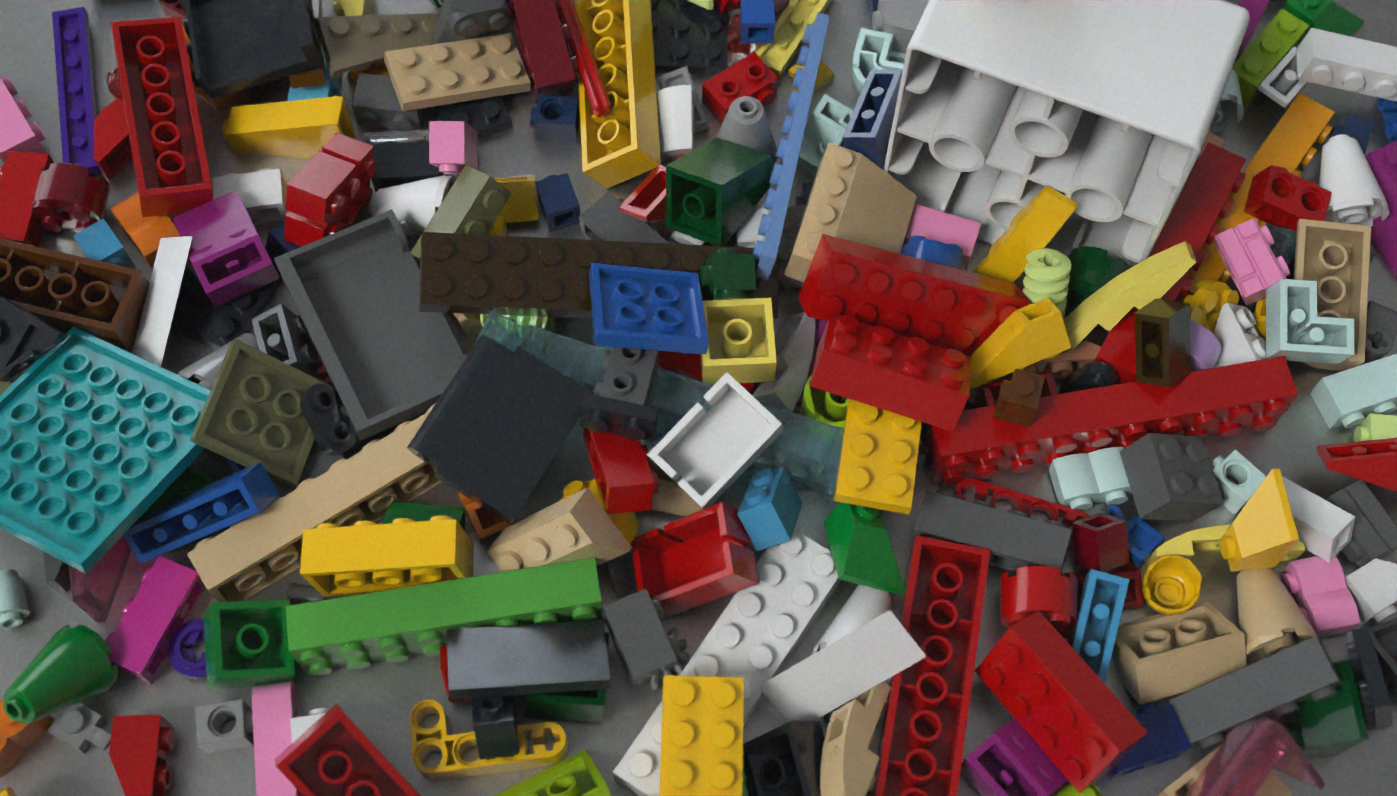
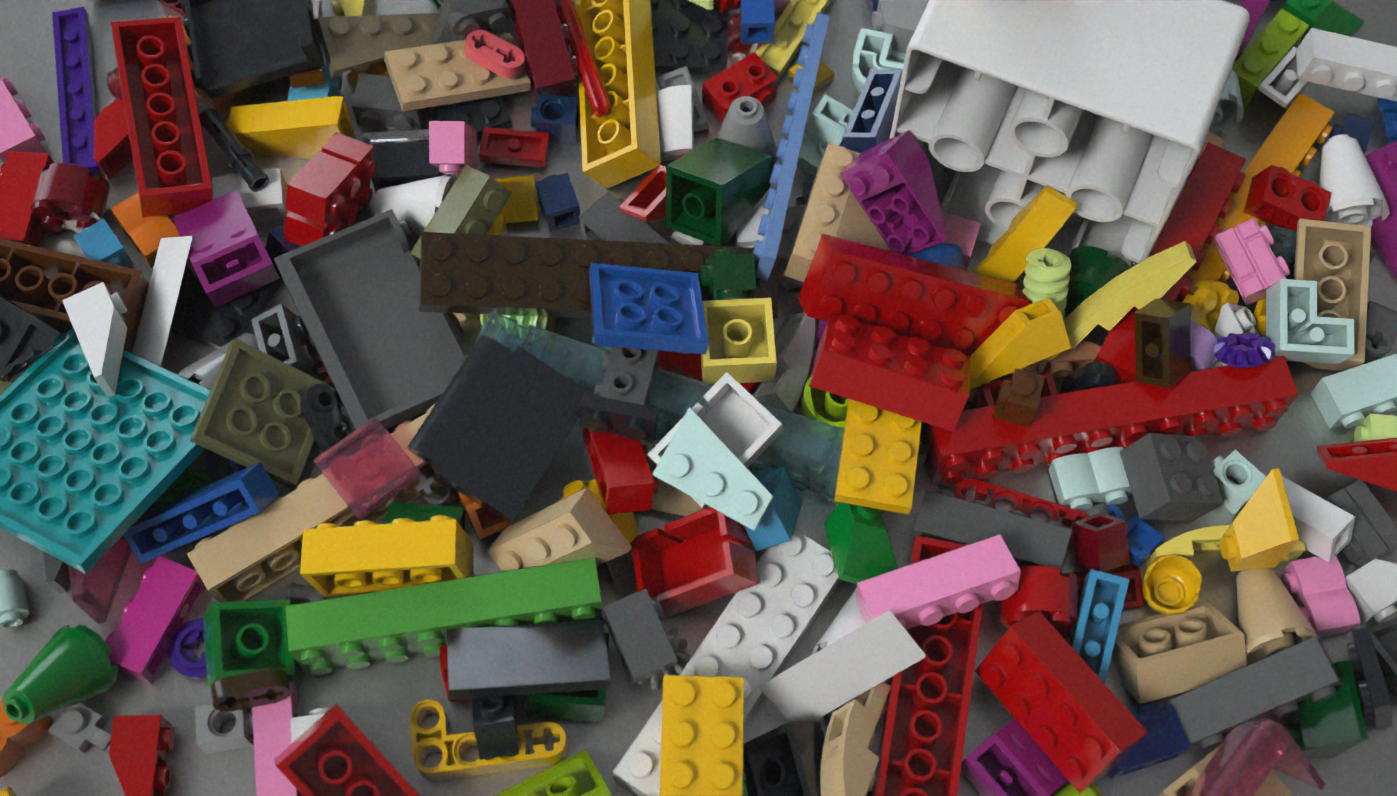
none -> white slope [62,282,127,398]
none -> black pin [199,108,269,192]
none -> dark brown beam [211,668,290,712]
none -> clear pink plate [313,416,422,521]
none -> dark grey axle [415,474,459,507]
none -> coral beam [465,30,525,78]
none -> red plate [479,127,550,168]
none -> light aqua wing [652,407,774,531]
none -> magenta slope [839,130,948,255]
none -> bright pink brick [857,534,1021,630]
none -> dark purple gear [1214,332,1275,368]

